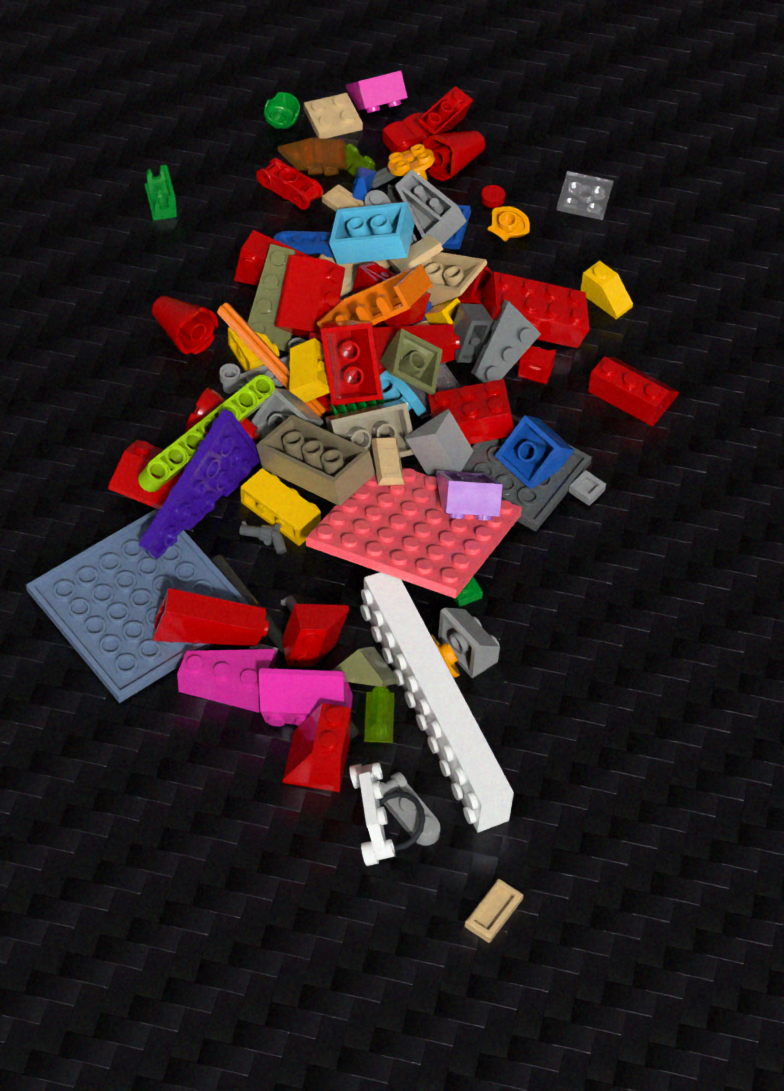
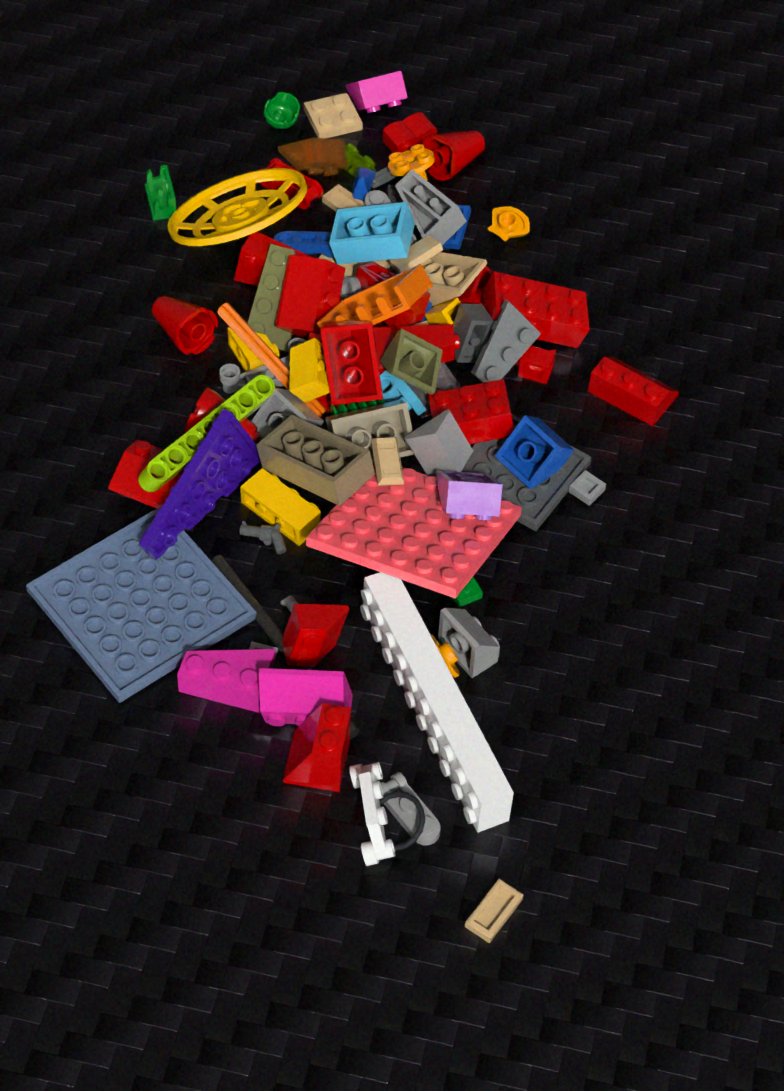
red slope [153,588,269,646] -> none
olive slope [332,646,397,687] -> none
clear neon green hinge [364,686,394,743] -> none
red slope [417,86,473,134] -> none
red tile [481,185,505,208] -> none
clear plate [557,171,613,220] -> none
yellow slope [580,261,633,320] -> none
none -> yellow dish [167,168,308,246]
none -> light grey tile [341,277,361,299]

